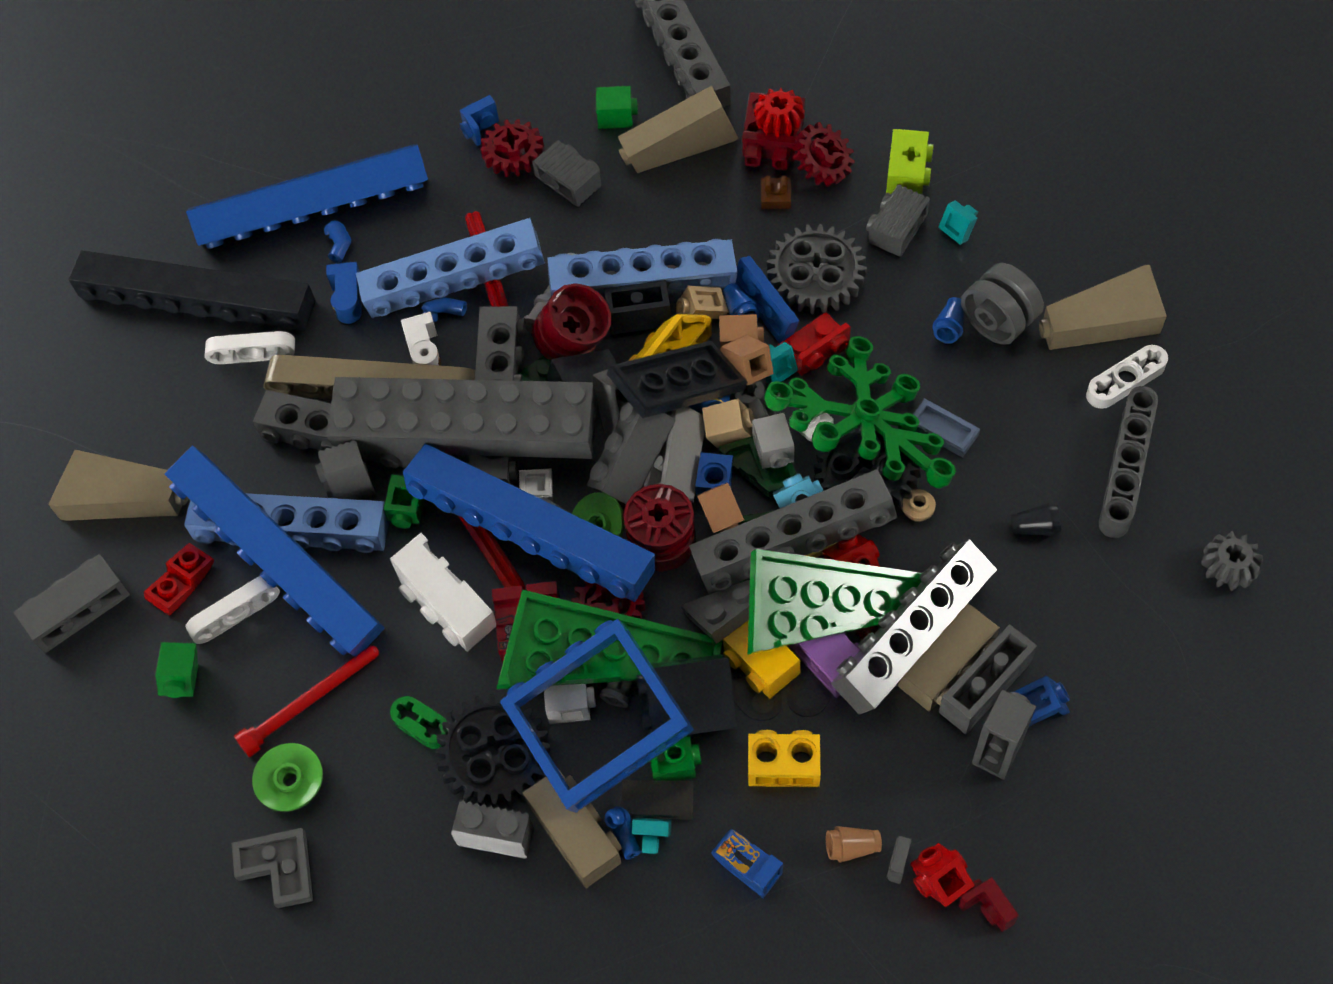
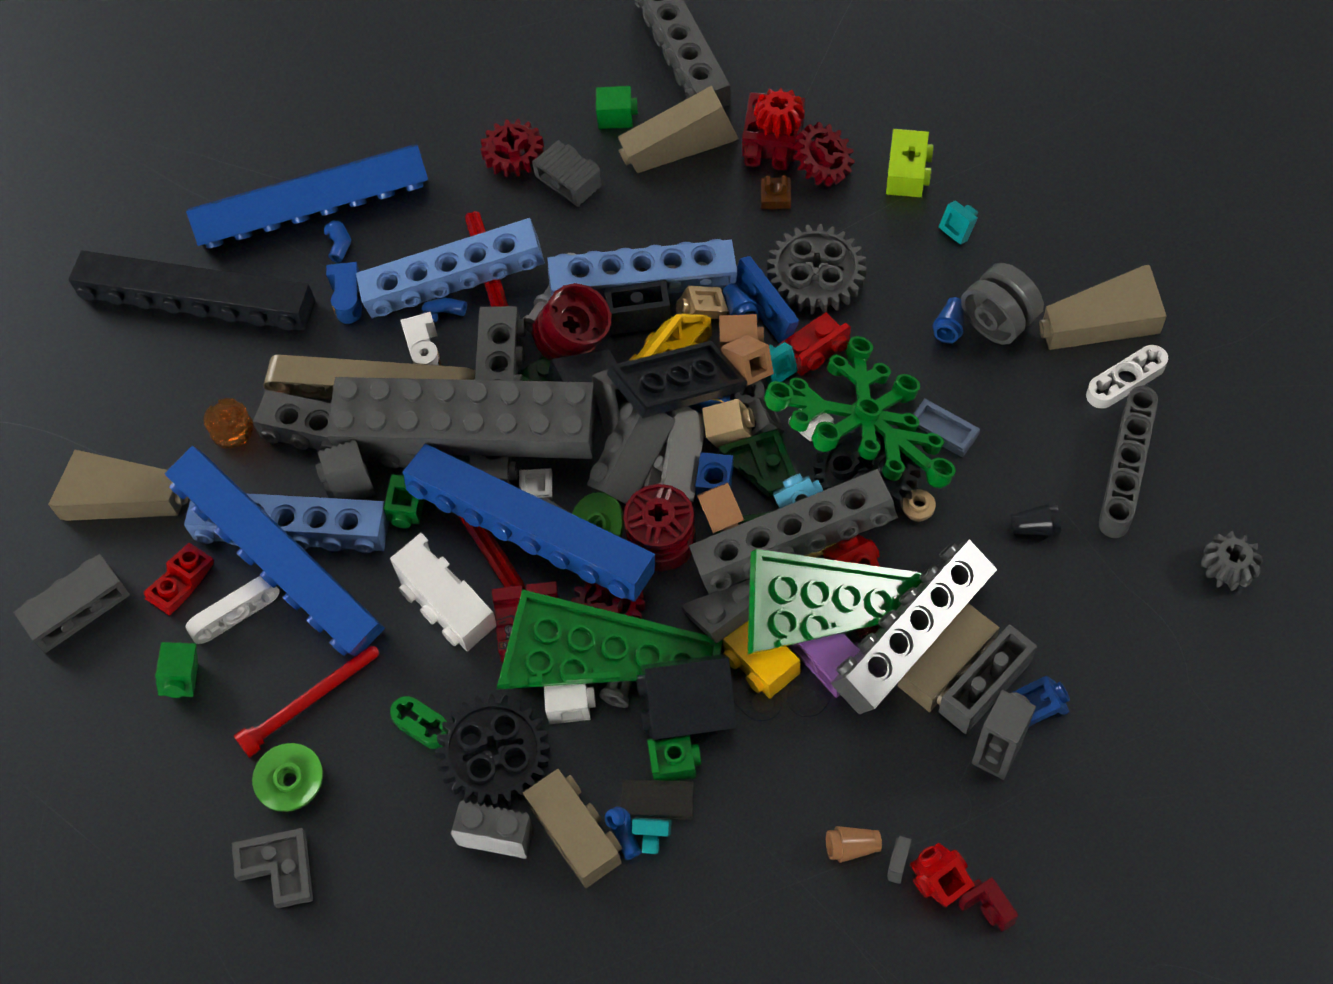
white beam [205,331,295,364] -> none
blue bracket [459,95,499,146] -> none
blue window [500,619,694,813] -> none
blue leg [711,829,783,899] -> none
yellow brick [748,730,821,787] -> none
light grey brick [752,413,794,469] -> none
dark grey brick [866,185,930,257] -> none
none -> clear orange wheel [203,398,254,448]

